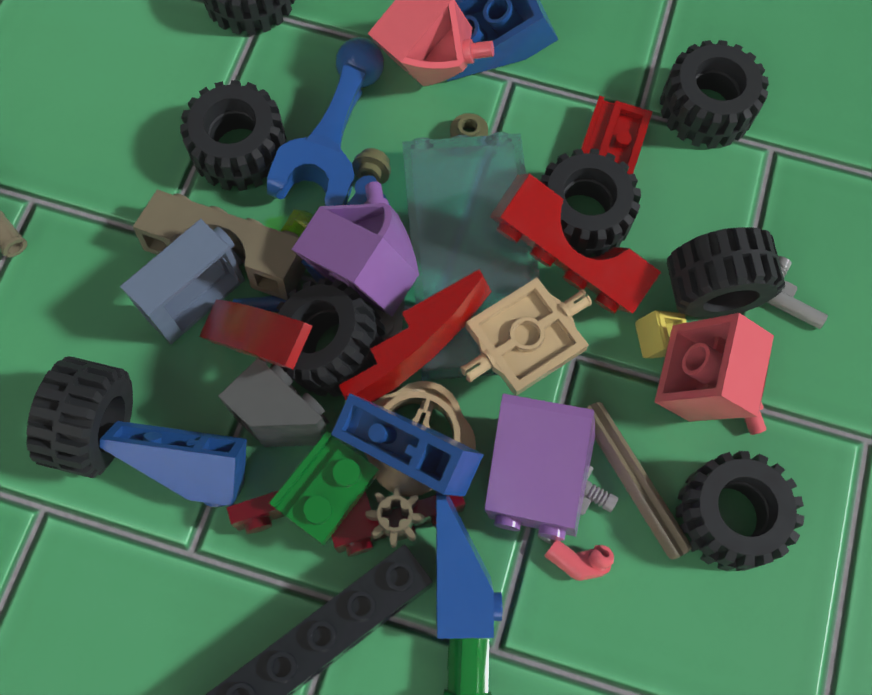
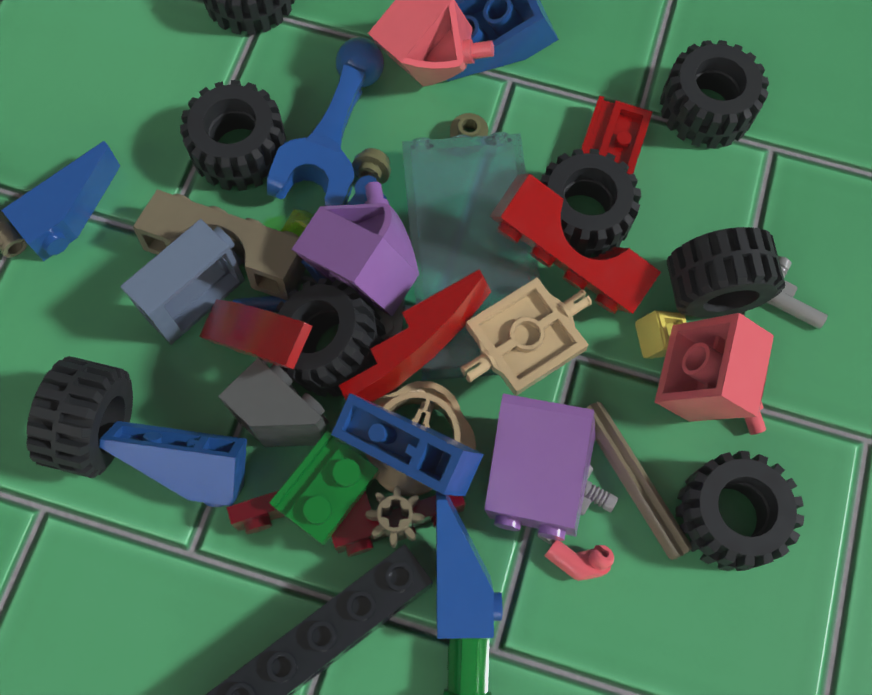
none -> blue slope [1,141,120,261]

